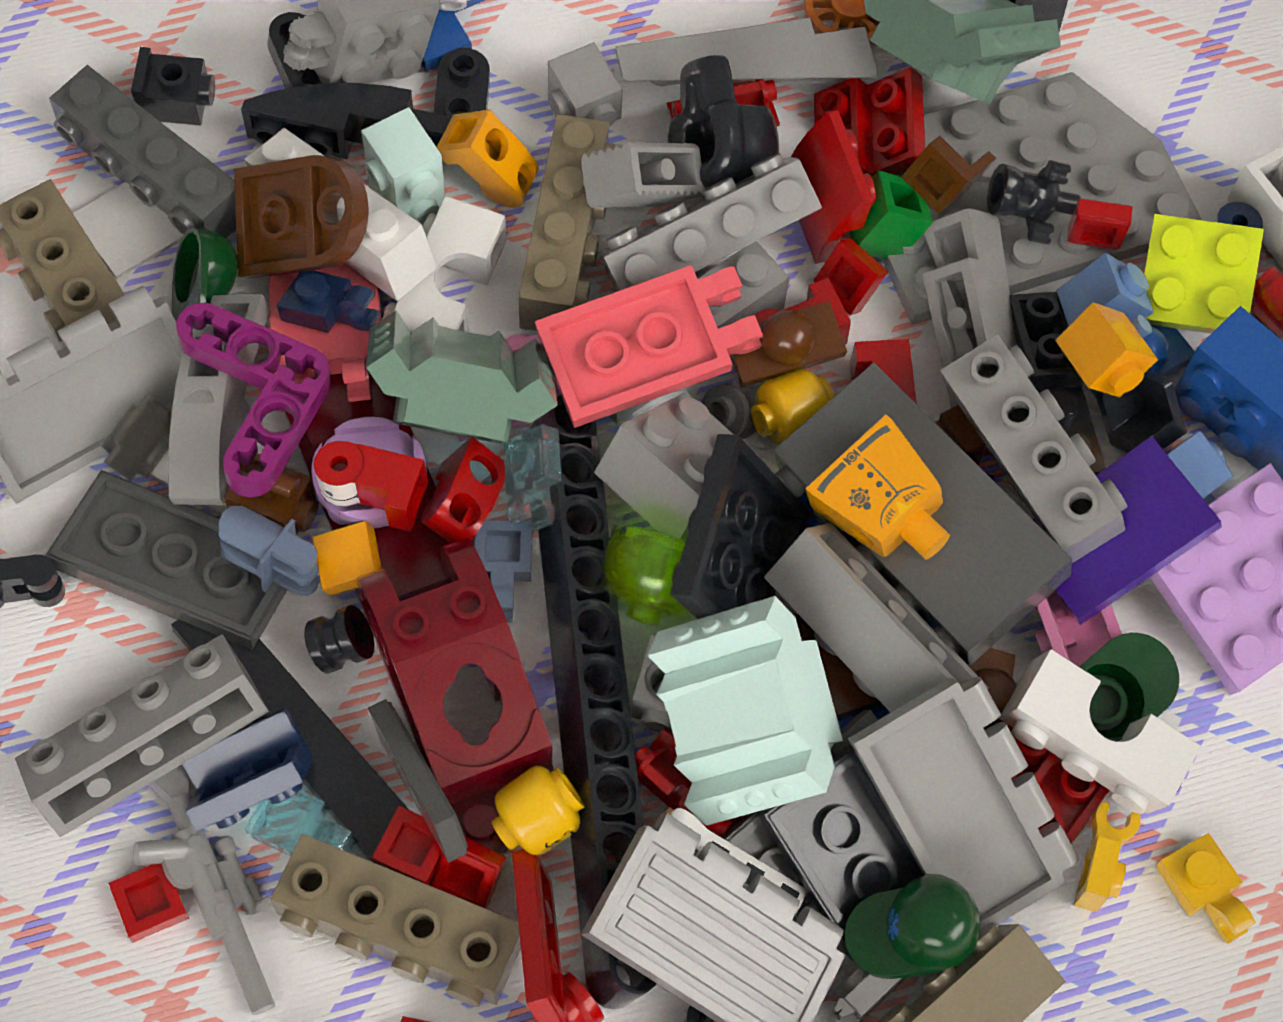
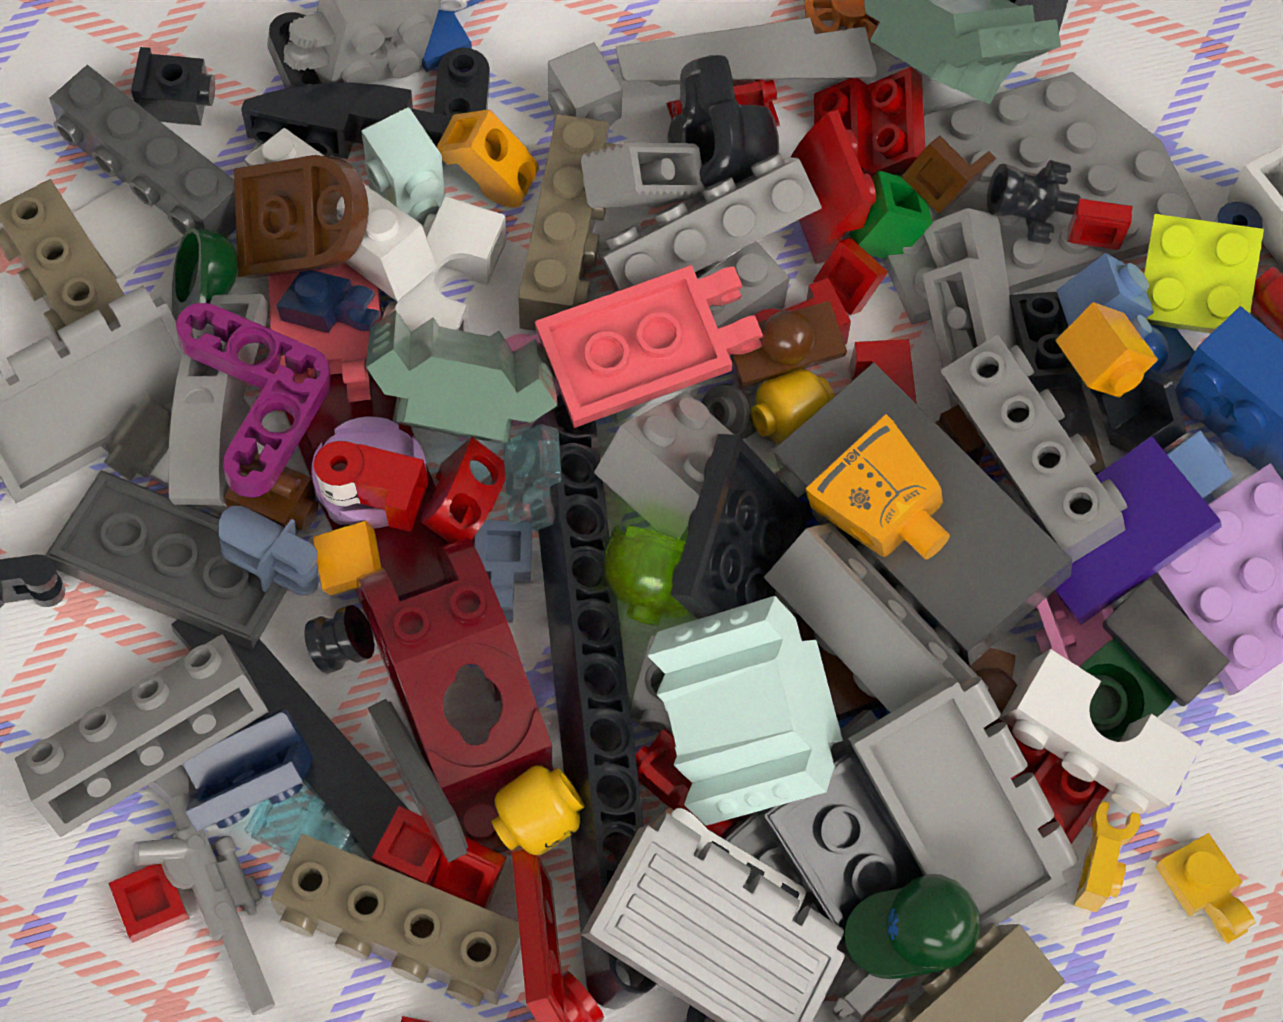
none -> black panel [1102,579,1230,707]

